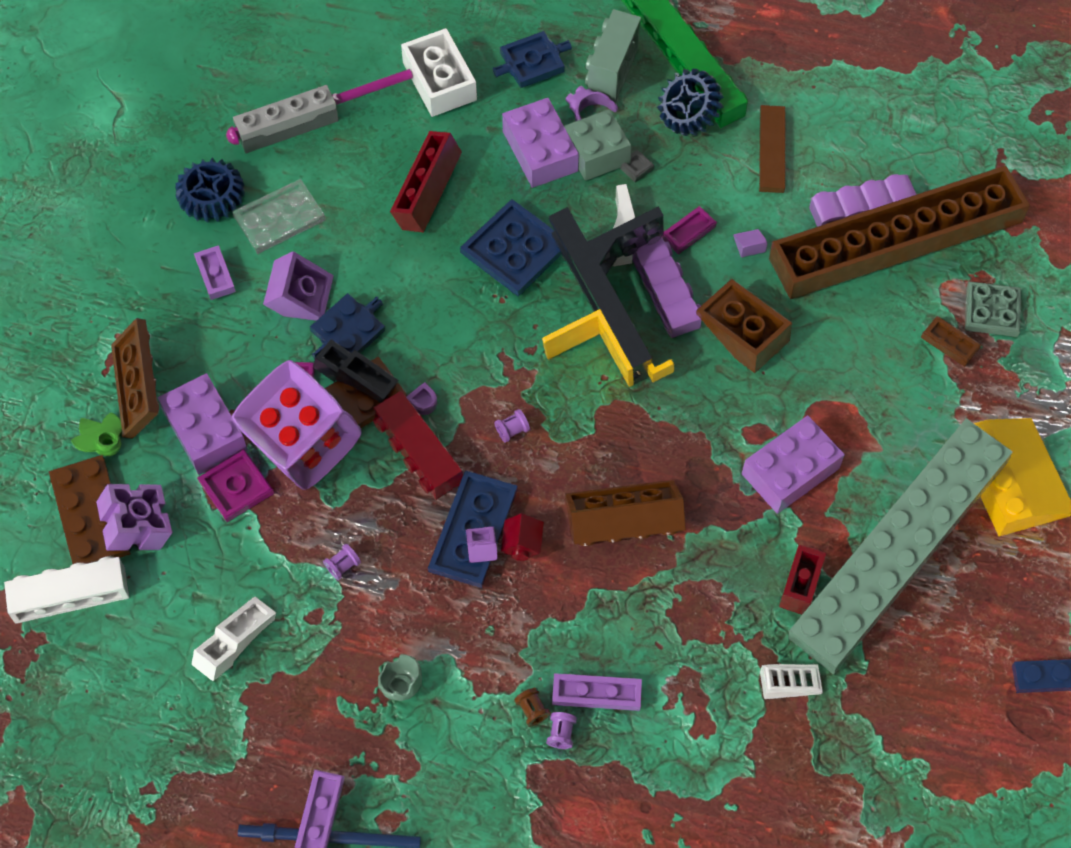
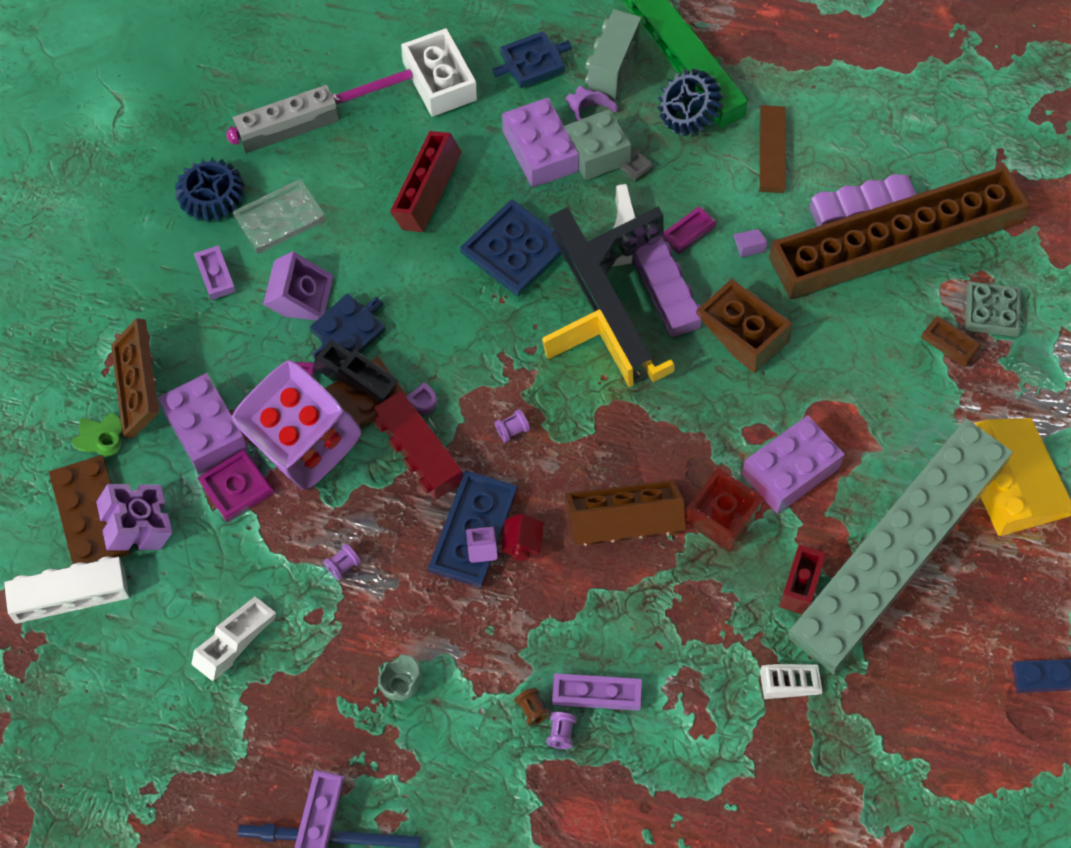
none -> clear red brick [685,468,764,553]

